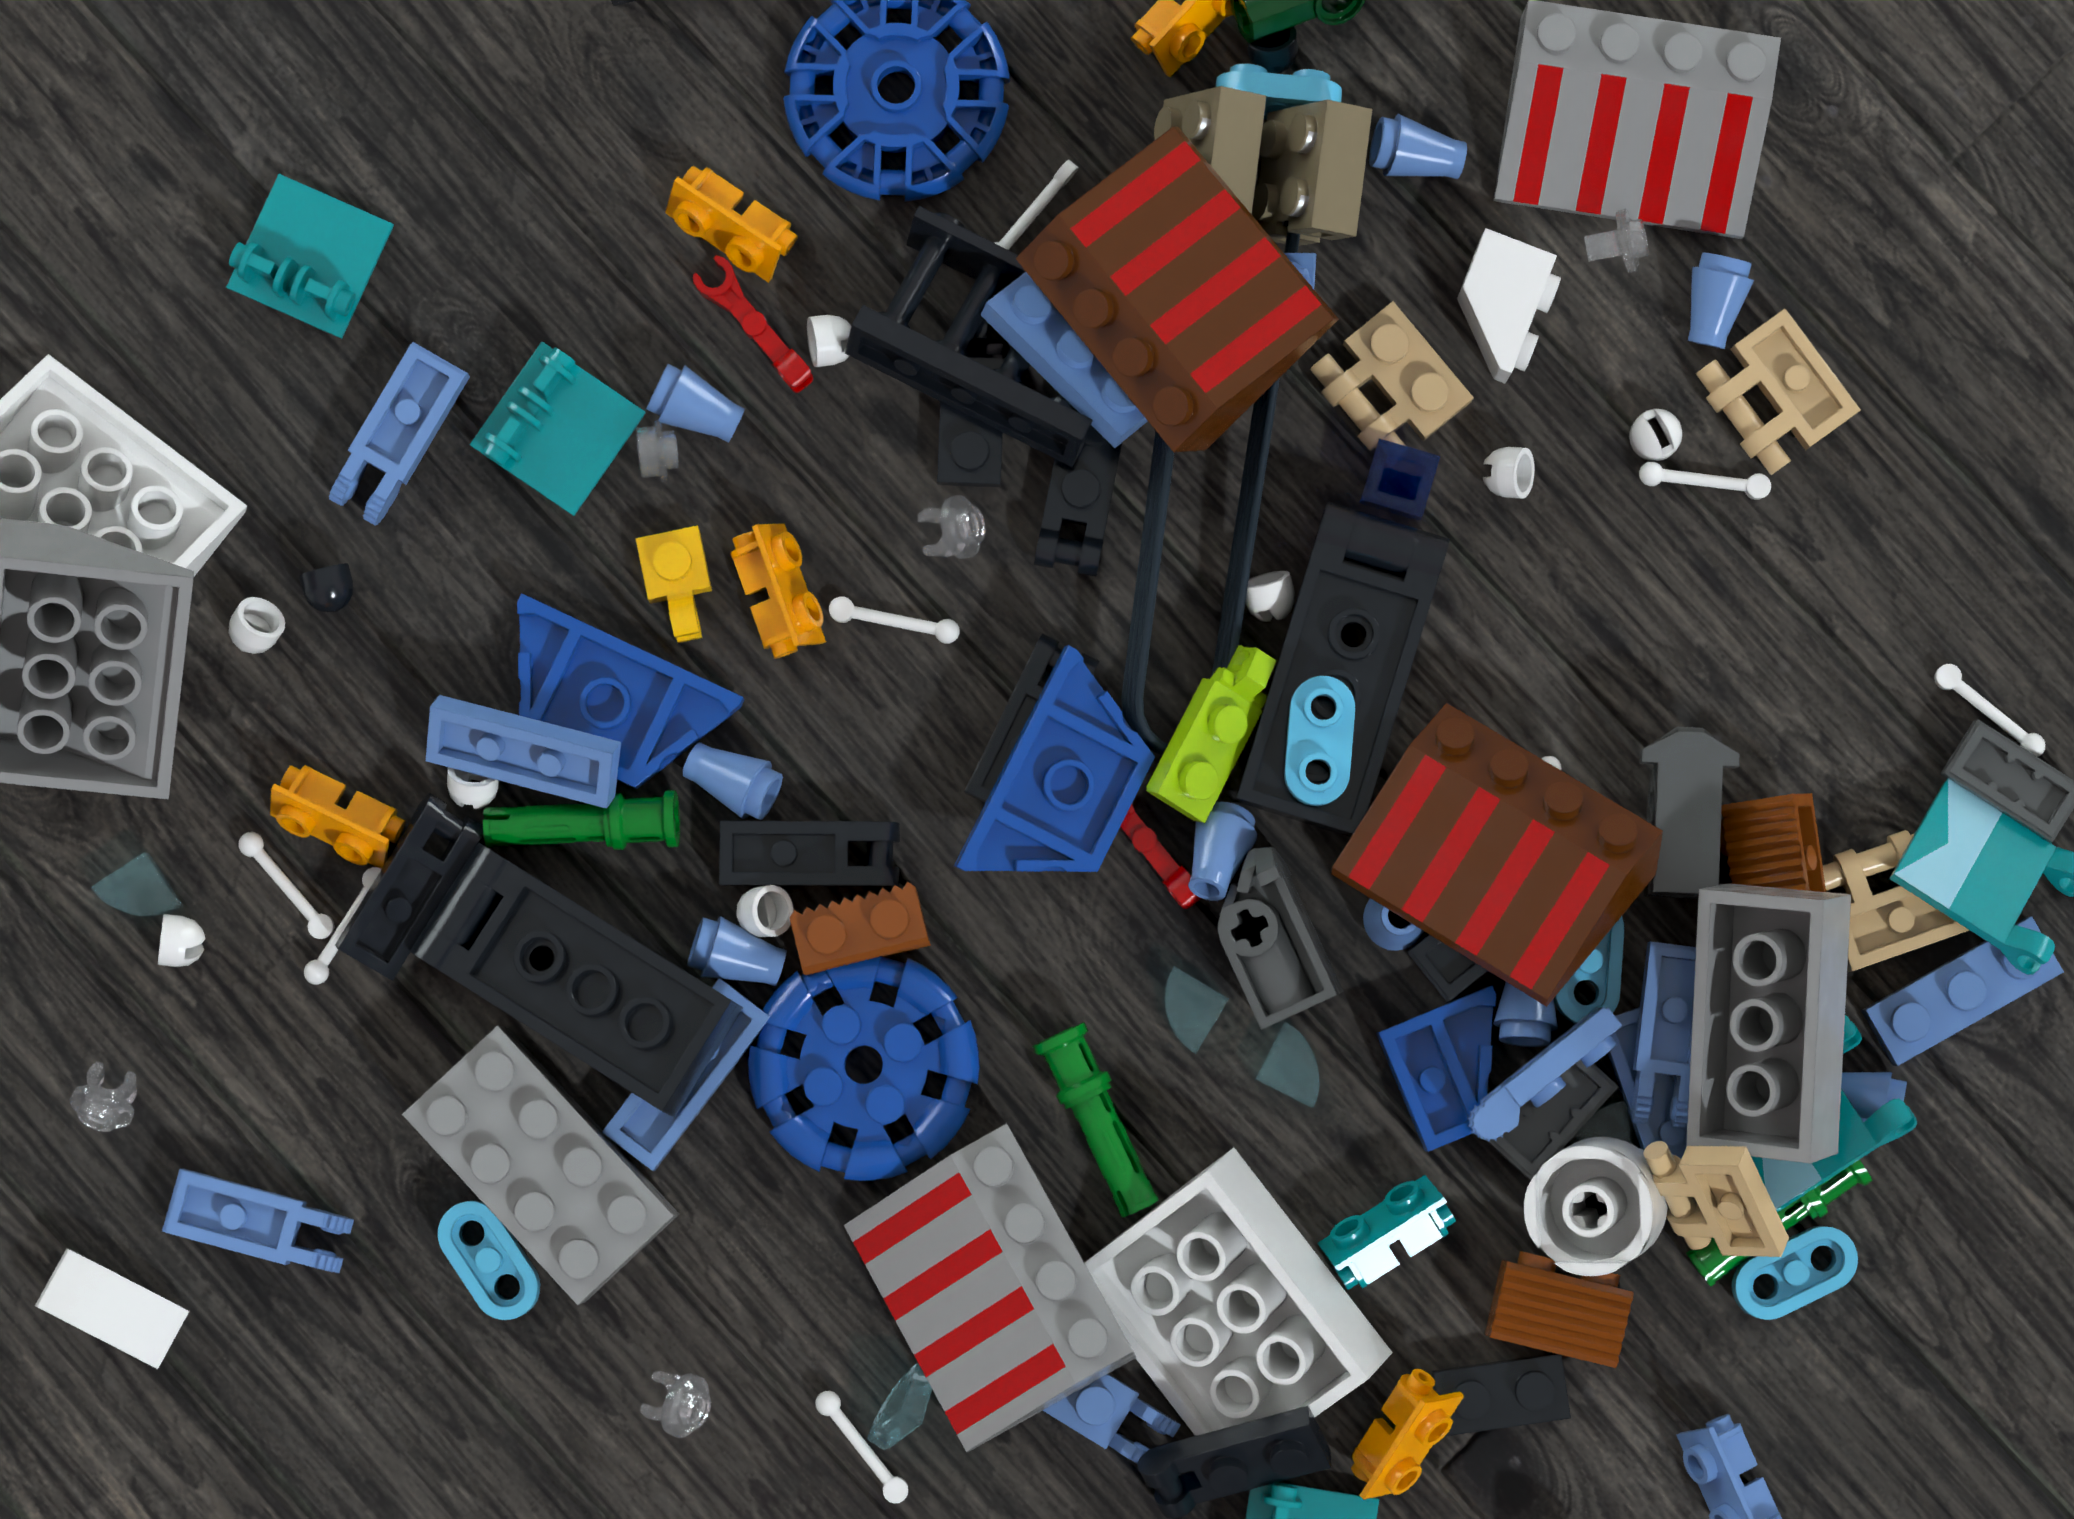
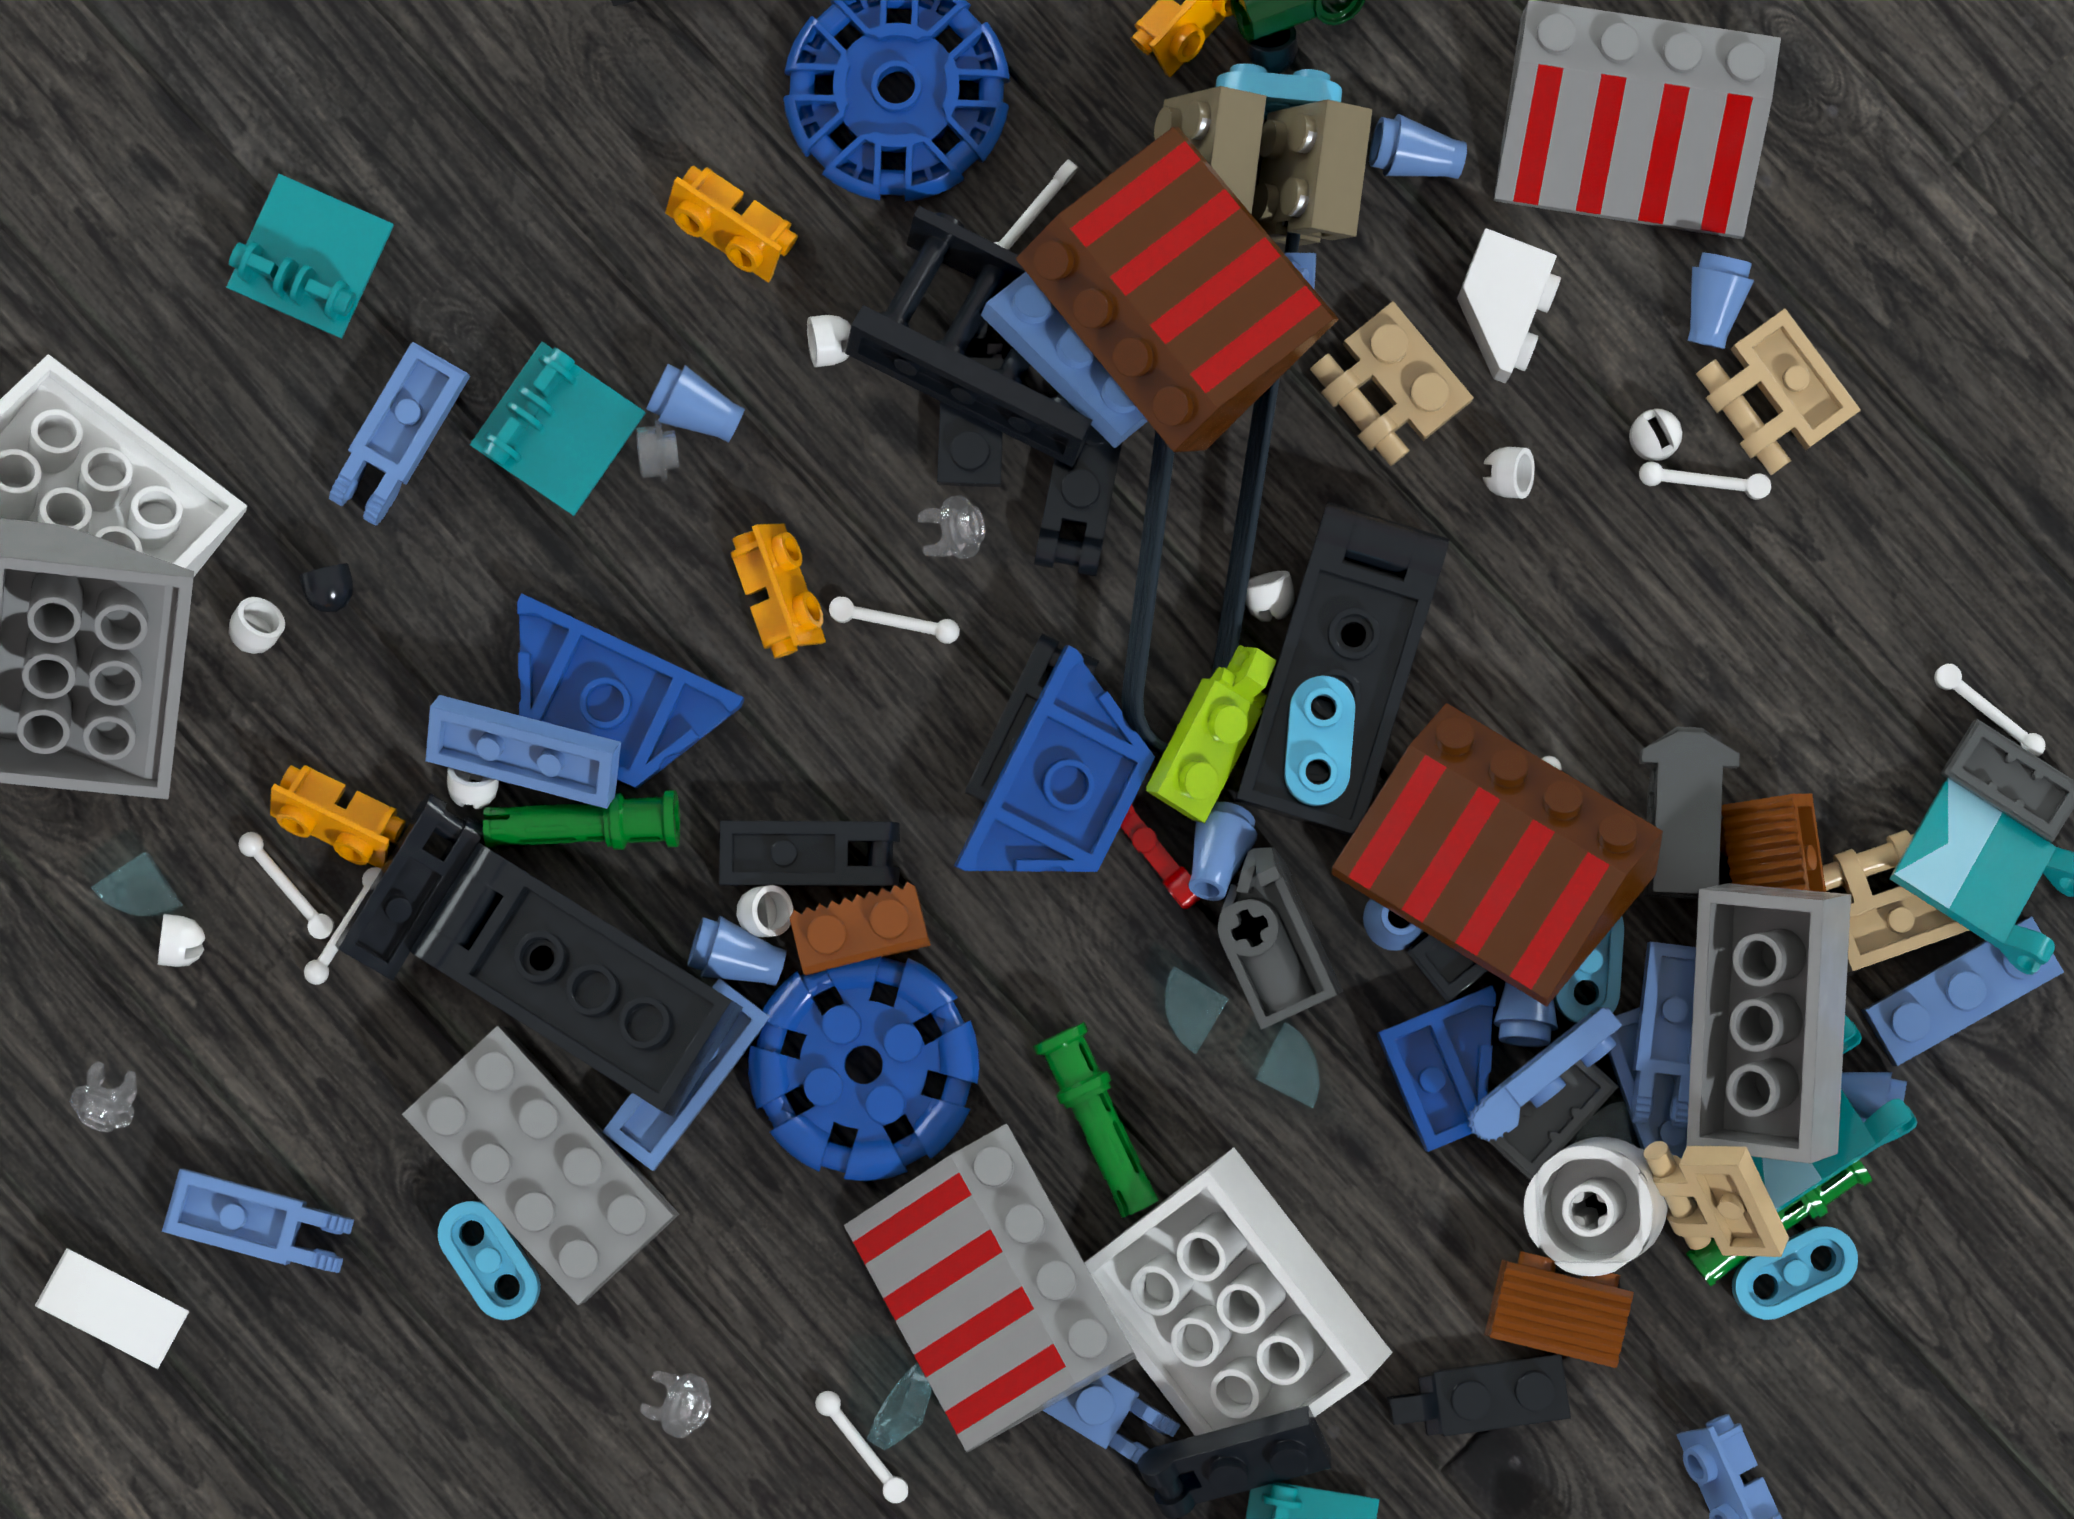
yellow plate [636,525,712,643] -> none
medium blue cone [683,742,783,820] -> none
red piece [693,256,814,393] -> none
teal hinge [1317,1175,1456,1290] -> none
light orange hinge [1351,1369,1464,1500] -> none
clear blue slope [1359,438,1440,520] -> none
clear plate [1584,209,1649,273] -> none

